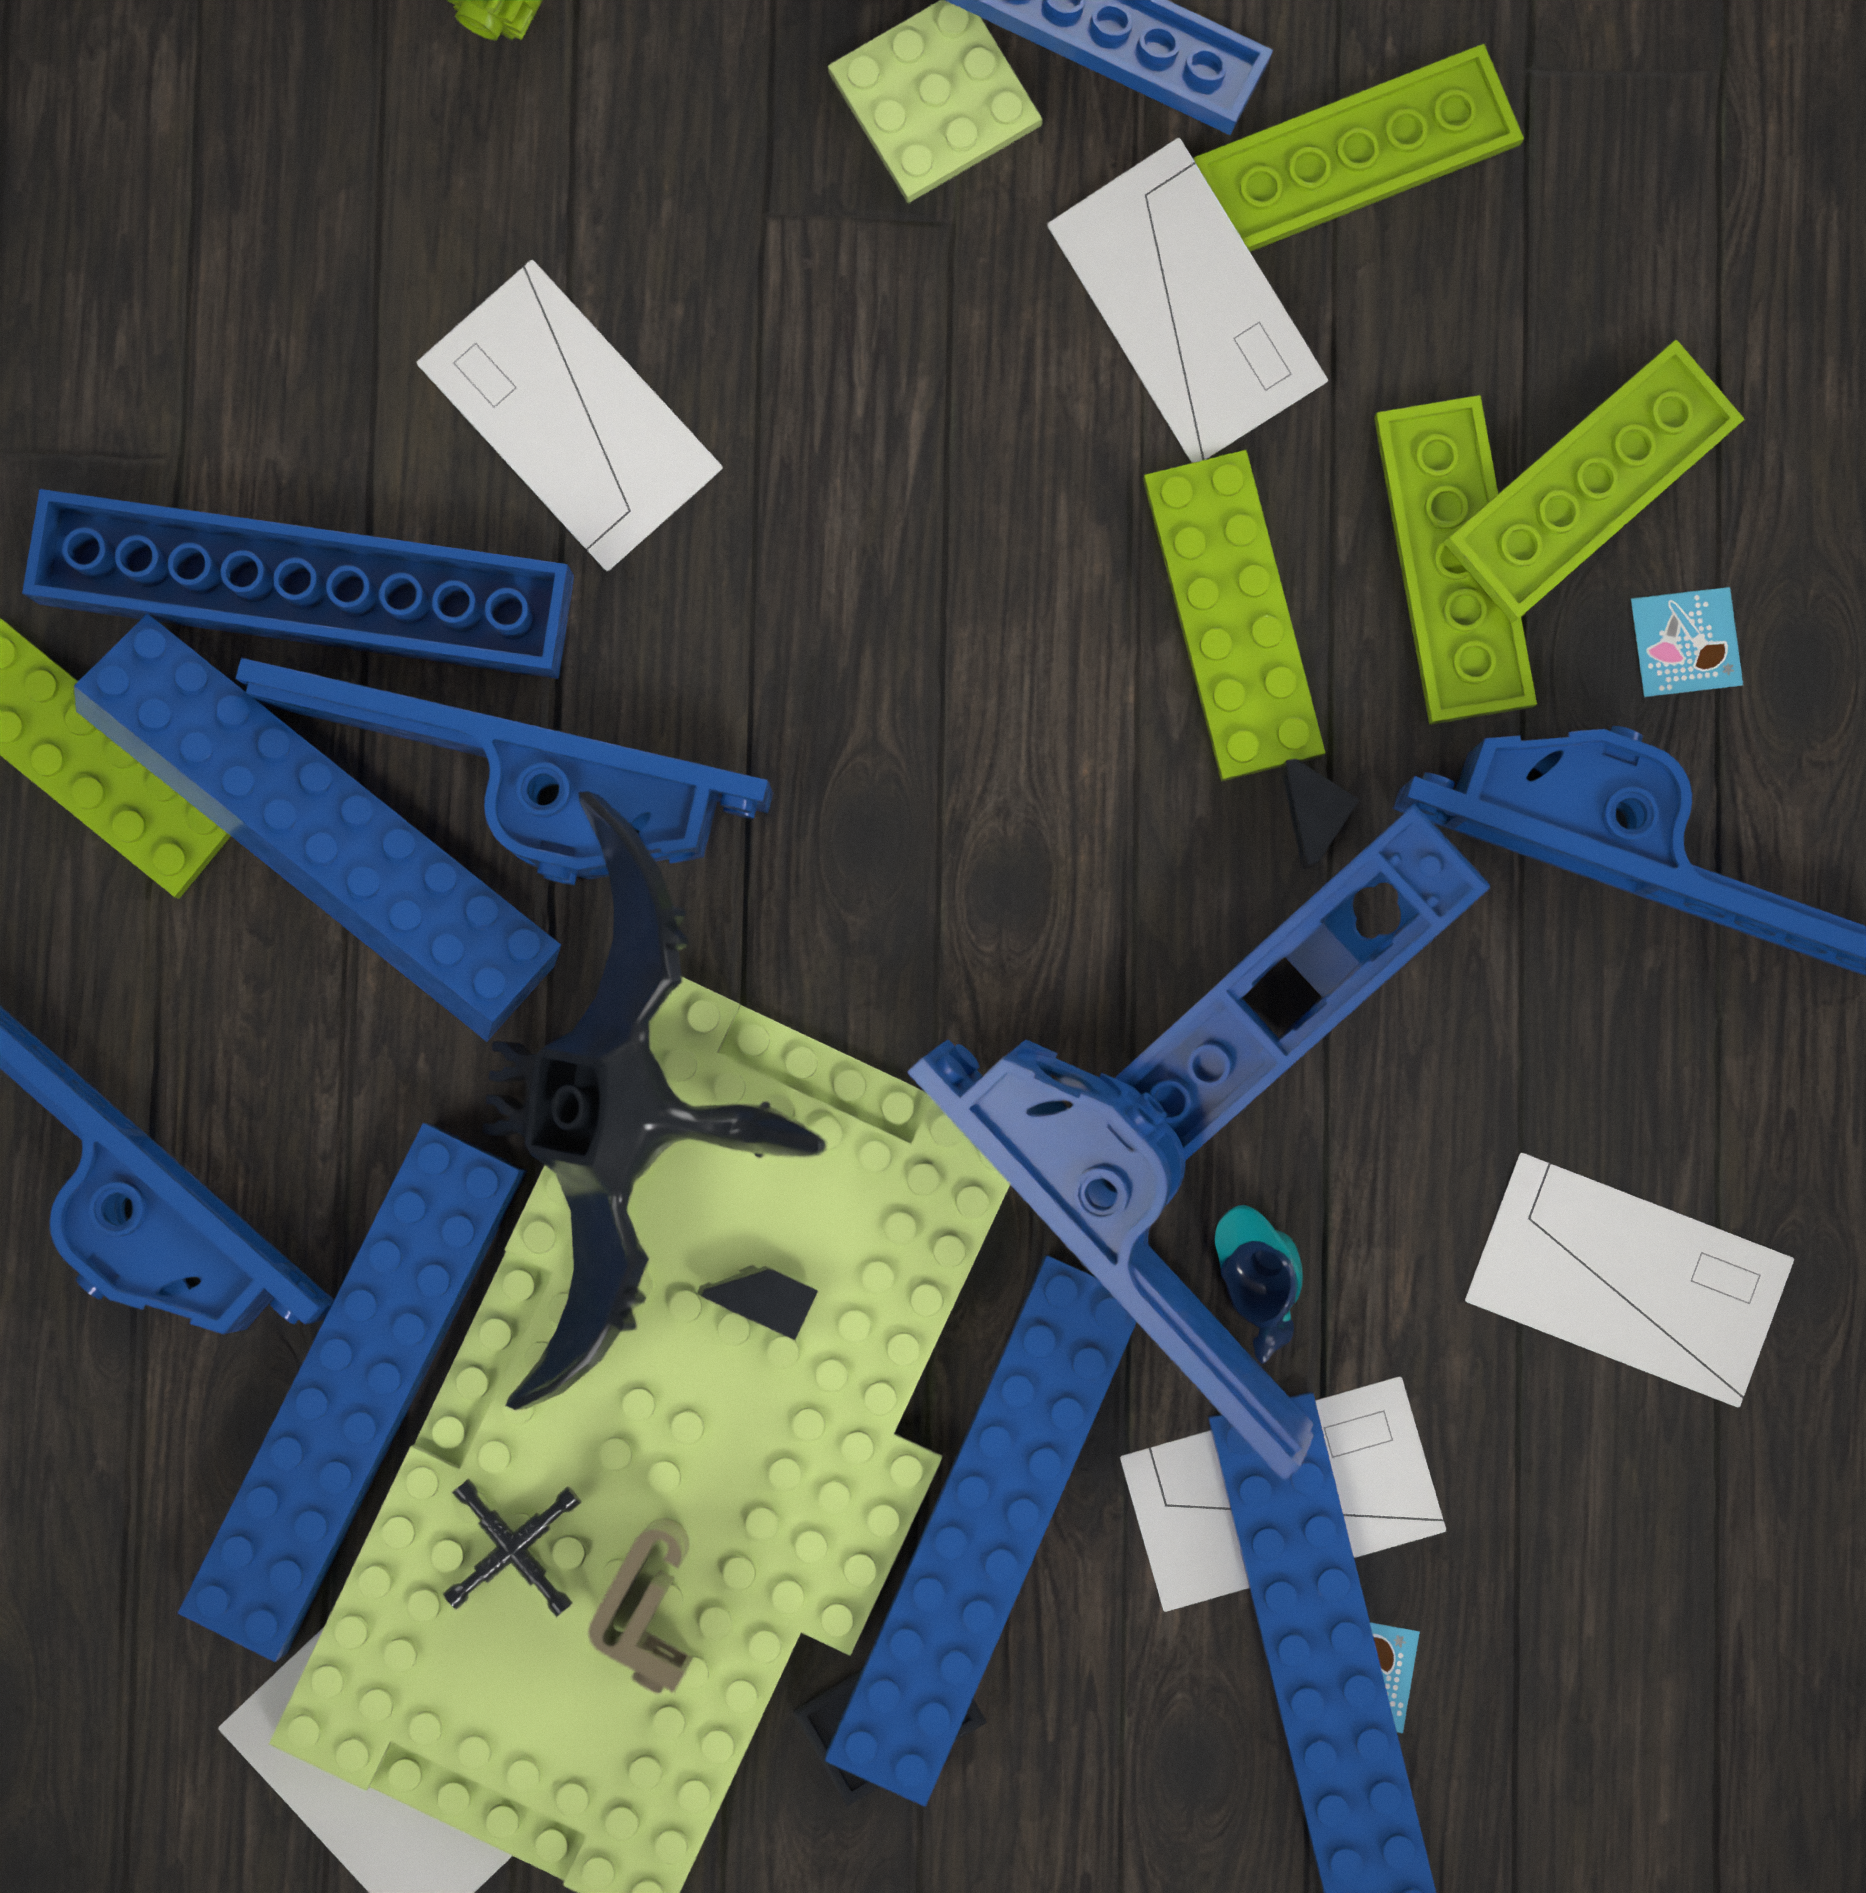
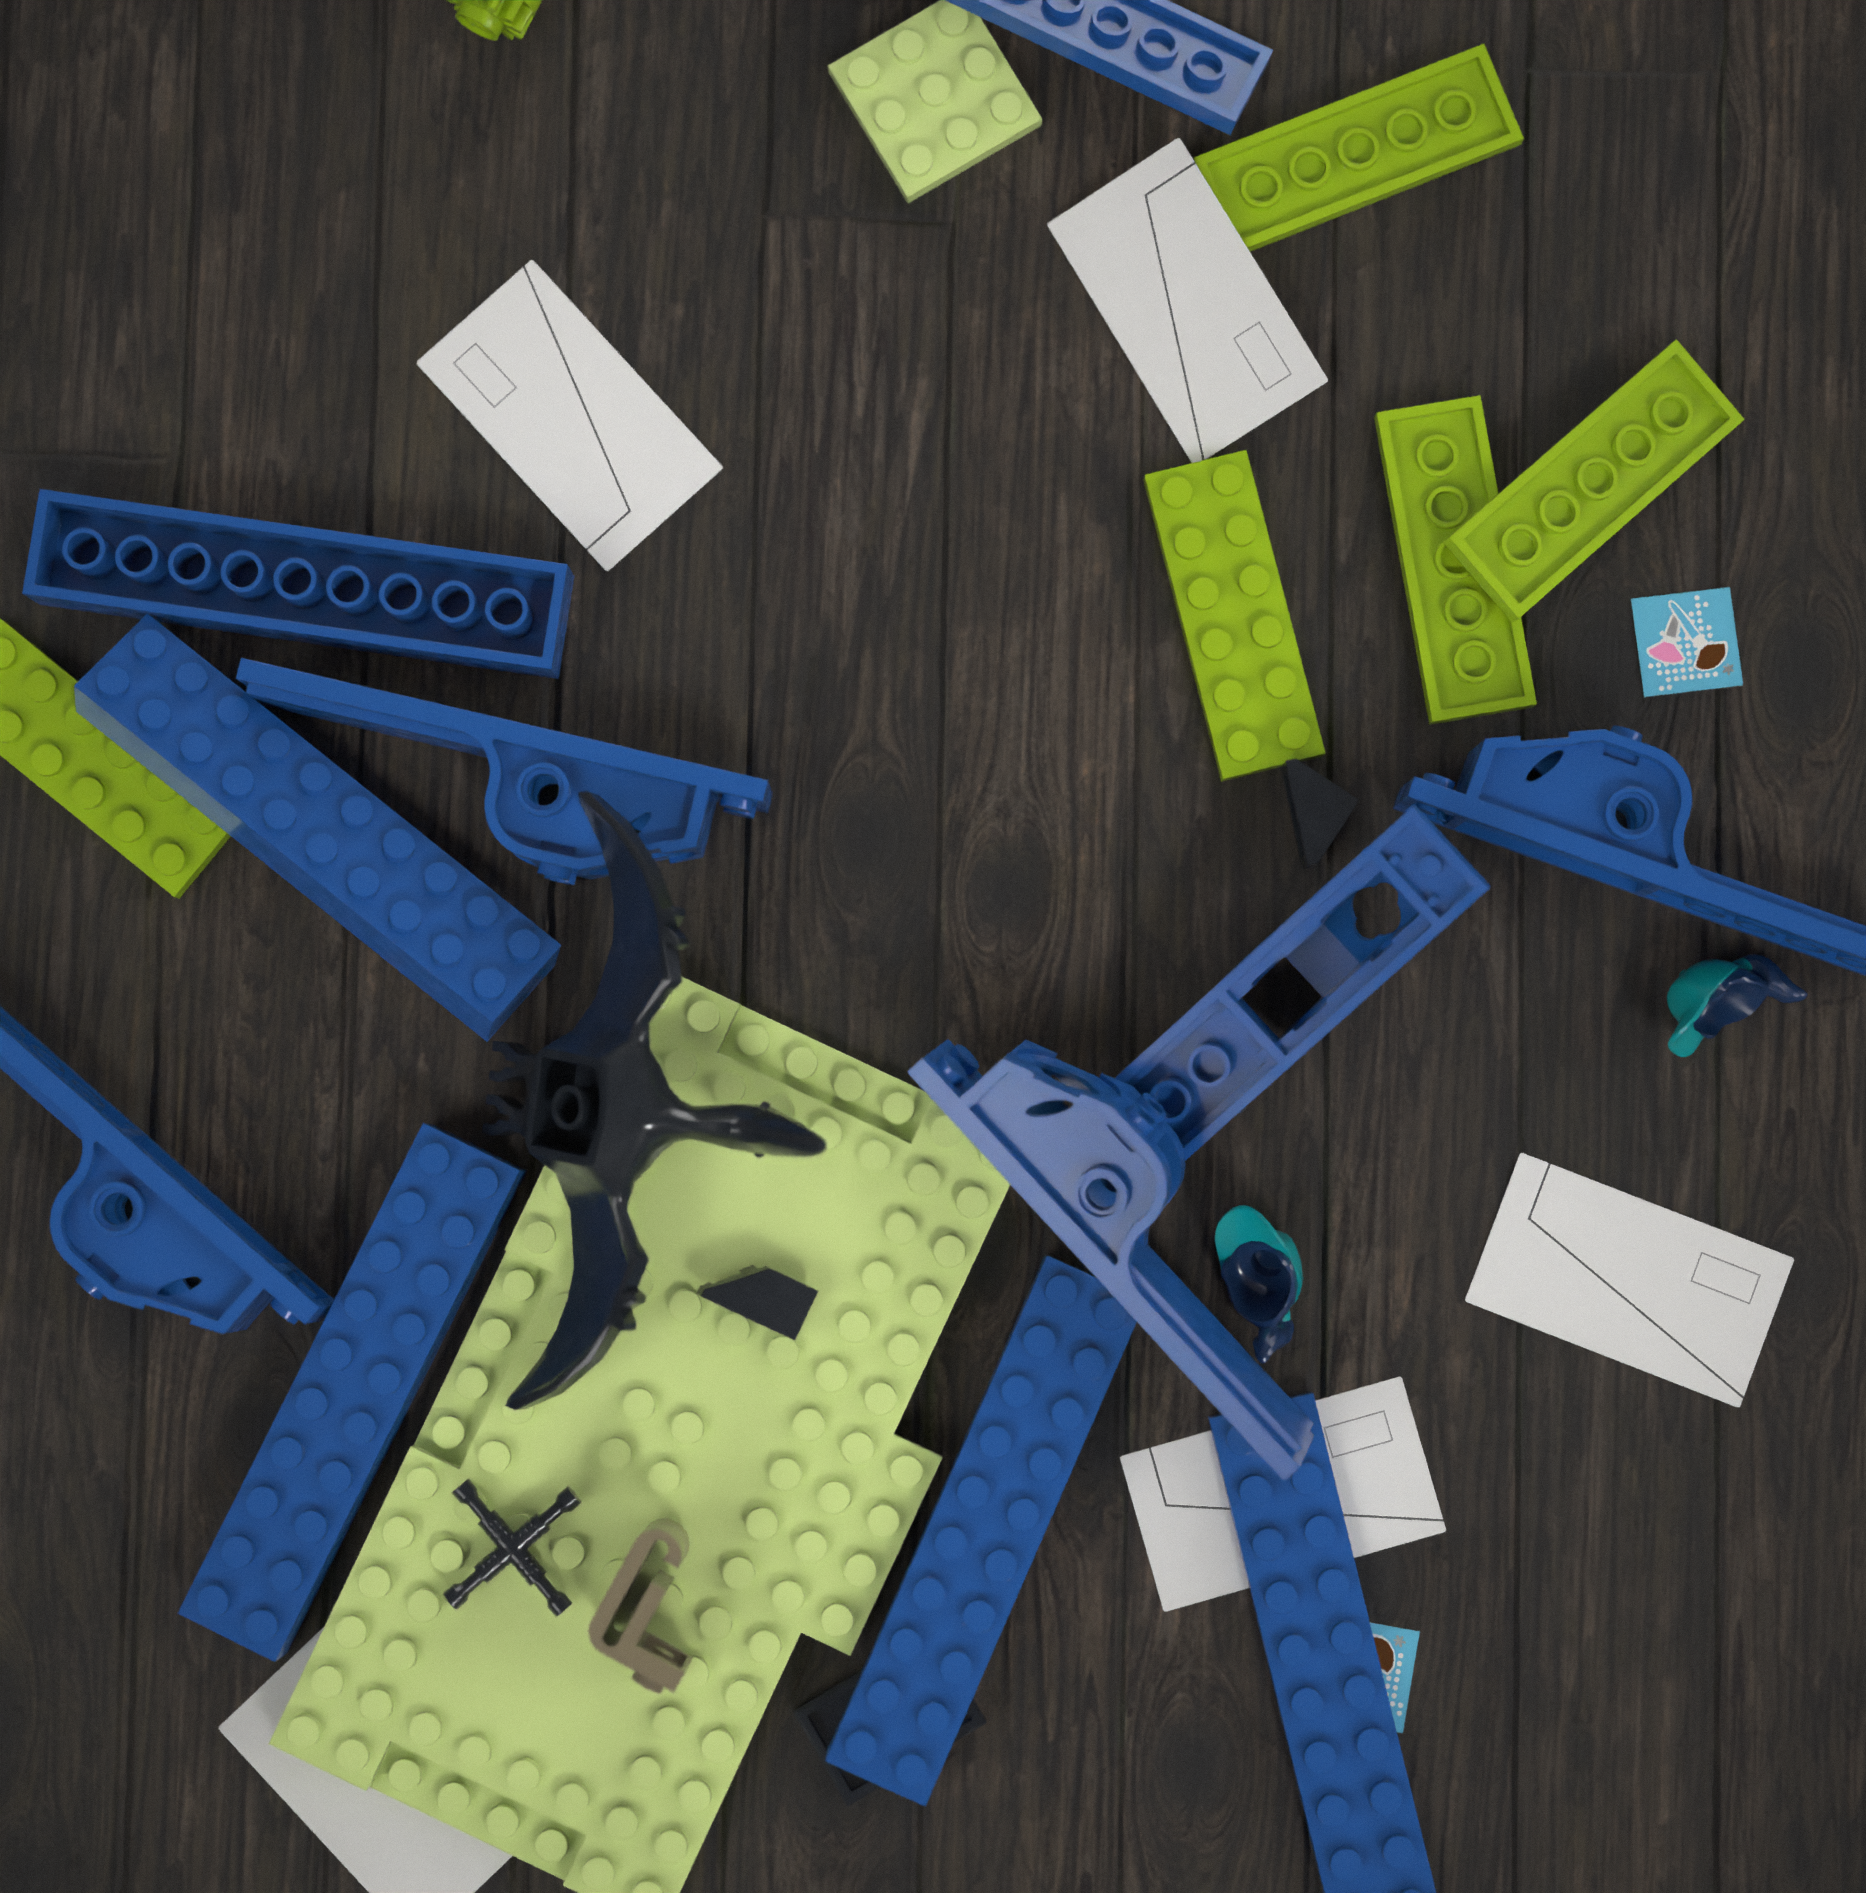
none -> hair [1667,954,1808,1057]

